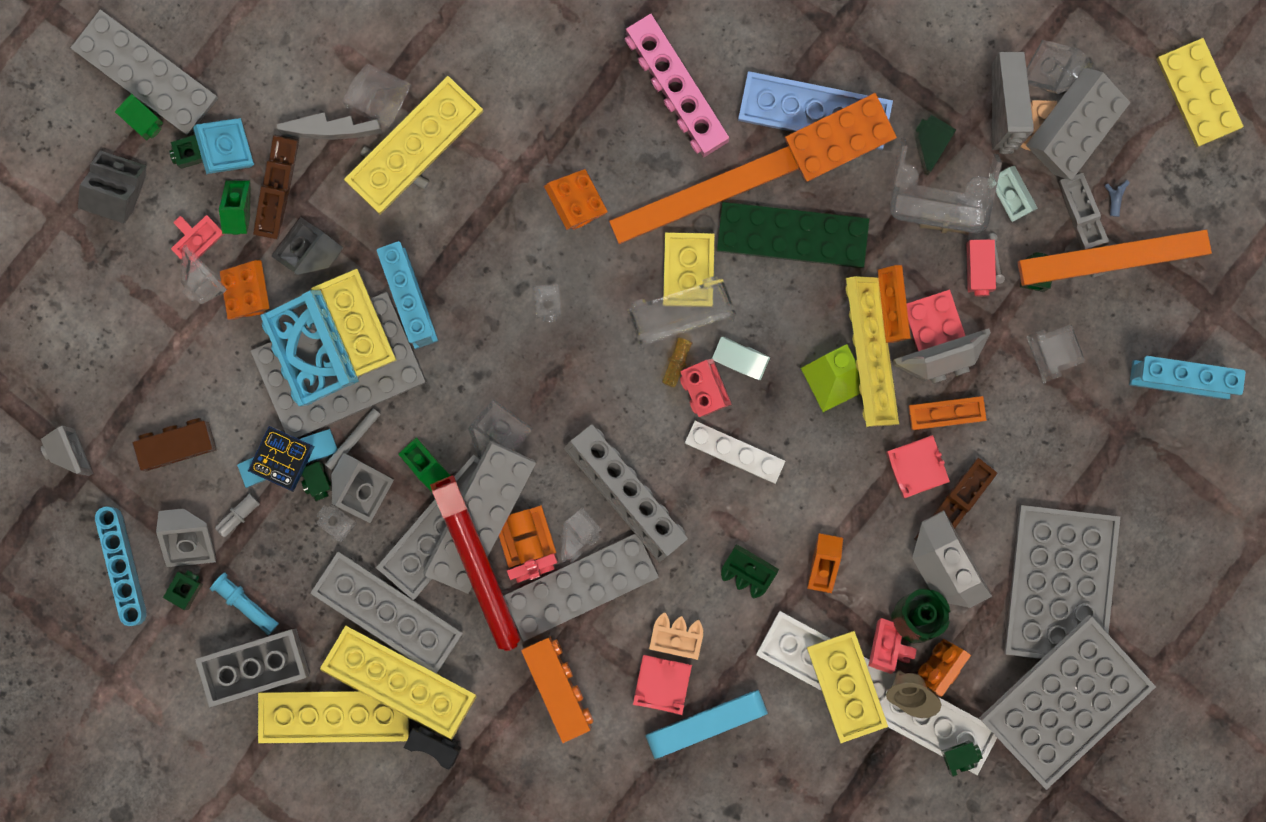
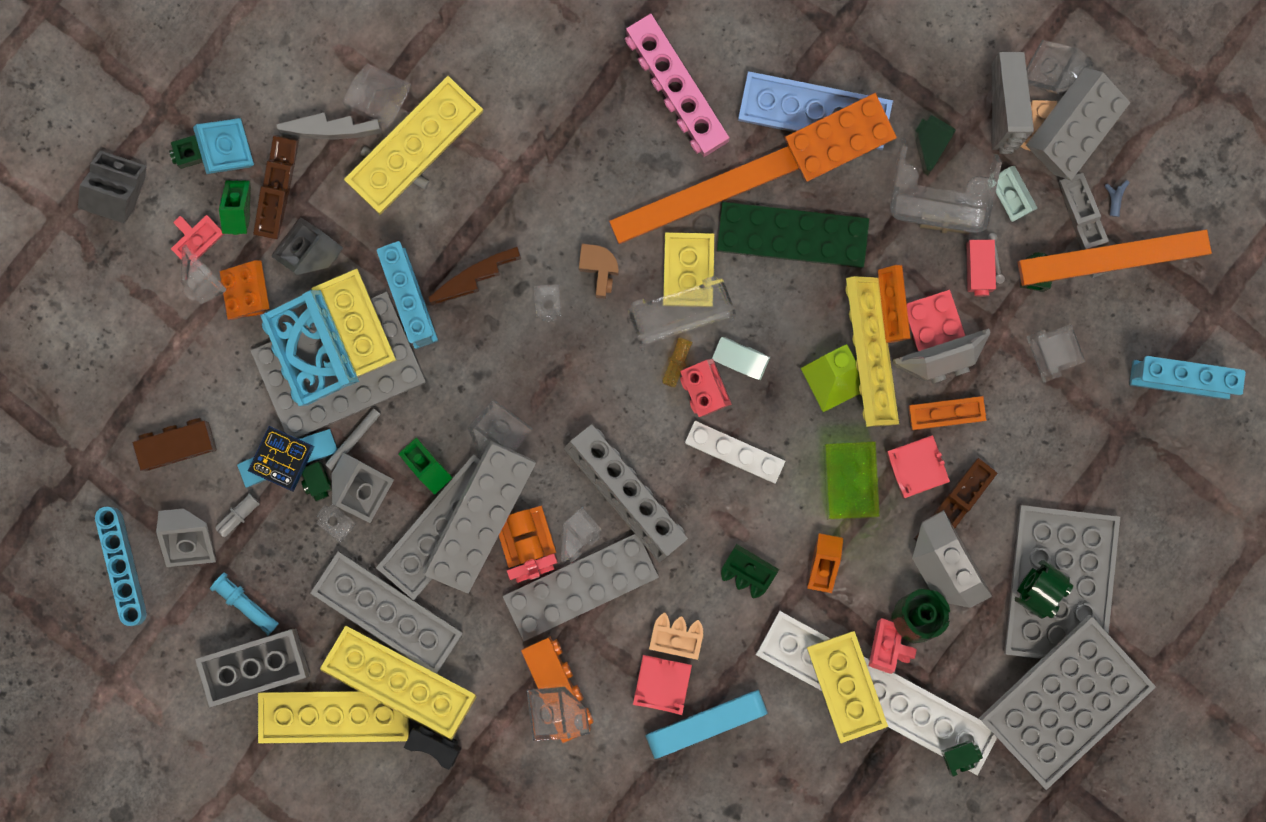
light grey slope [41,426,93,476] -> none
light grey plate [71,9,218,137] -> none
green slope [115,93,163,141] -> none
dark green brick [163,570,203,610] -> none
red brick [430,475,521,651] -> none
orange plate [544,169,608,230] -> none
dark tan piece [886,671,942,718] -> none
orange plate [918,638,971,697] -> none
light yellow plate [1157,38,1244,148] -> none
none -> reddish brown slope [429,247,521,305]
none -> clear slope [527,686,590,741]
none -> medium nougat brick [579,244,619,299]
none -> clear neon green brick [823,442,880,520]
none -> dark green brick [1015,560,1074,619]

